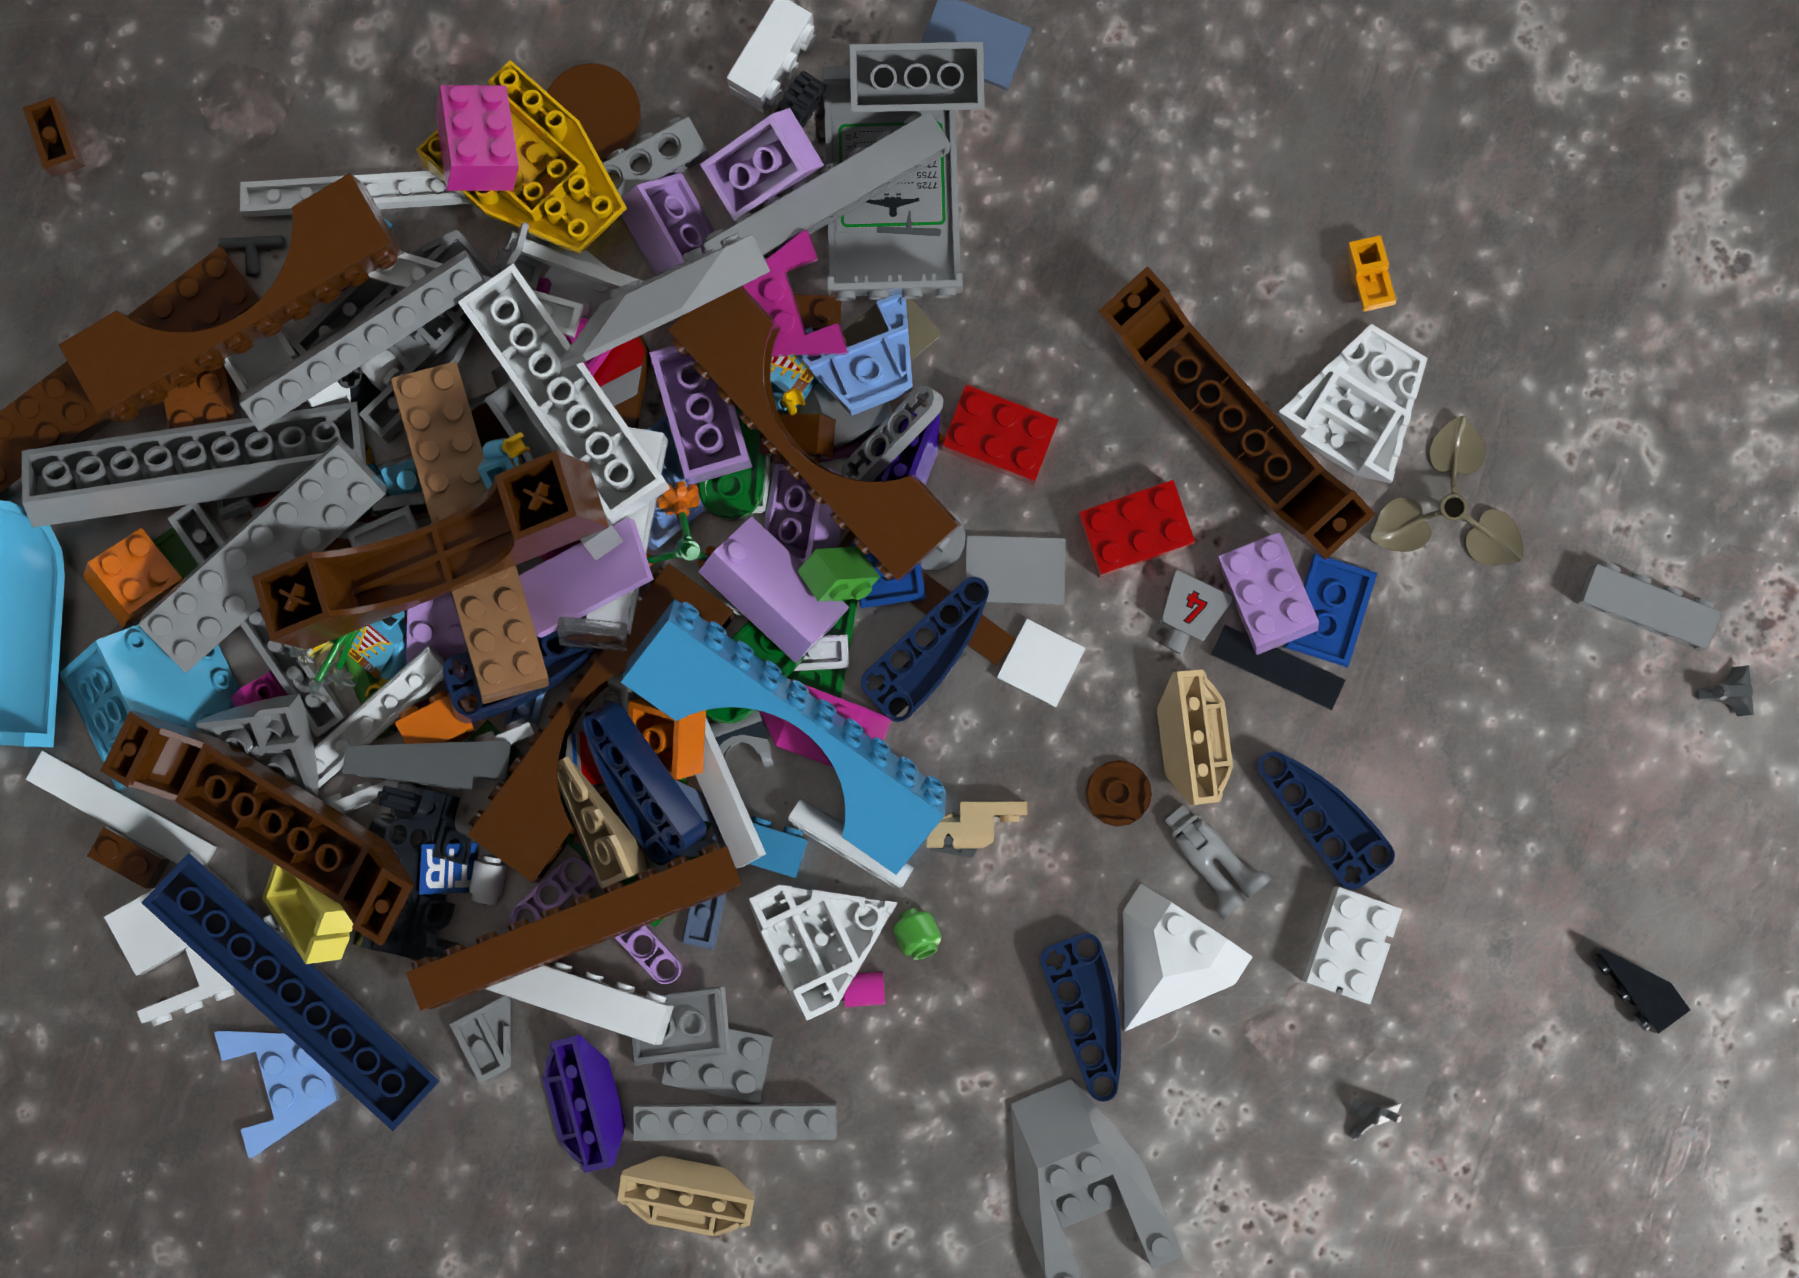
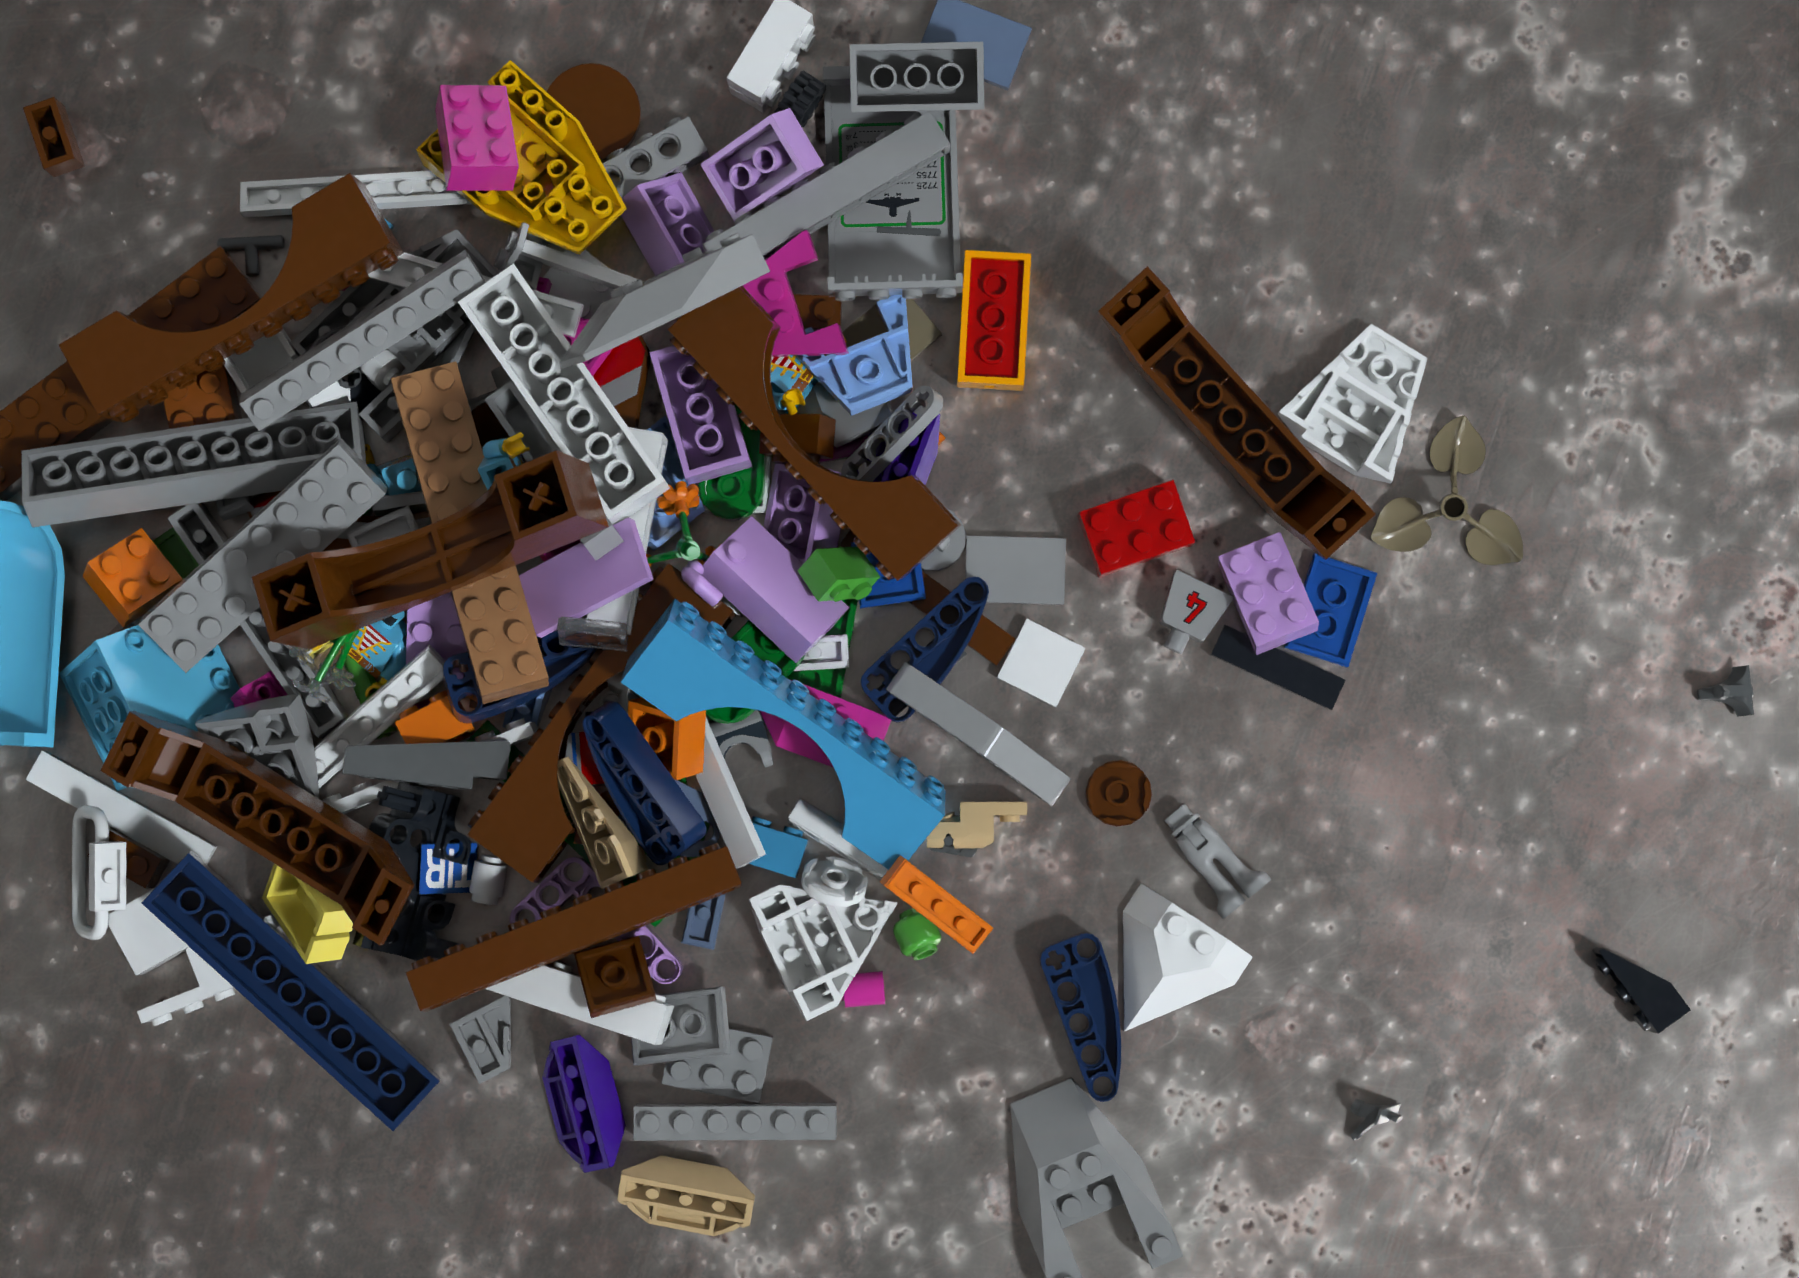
light blue wing [214,1030,339,1158] -> none
red brick [942,384,1059,486] -> none
tan wedge [1157,669,1233,805] -> none
dark blue beam [1255,751,1395,890] -> none
white piece [1302,886,1403,1004] -> none
light orange brick [1348,235,1396,312] -> none
light grey brick [1576,562,1722,651] -> none
none -> white bar [72,805,126,940]
none -> reddish brown tile [574,936,657,1018]
none -> lavender arm [681,560,723,607]
none -> white tile [801,856,868,906]
none -> orange tile [880,855,993,954]
none -> light grey beam [886,662,1071,806]
none -> red brick [957,250,1031,391]

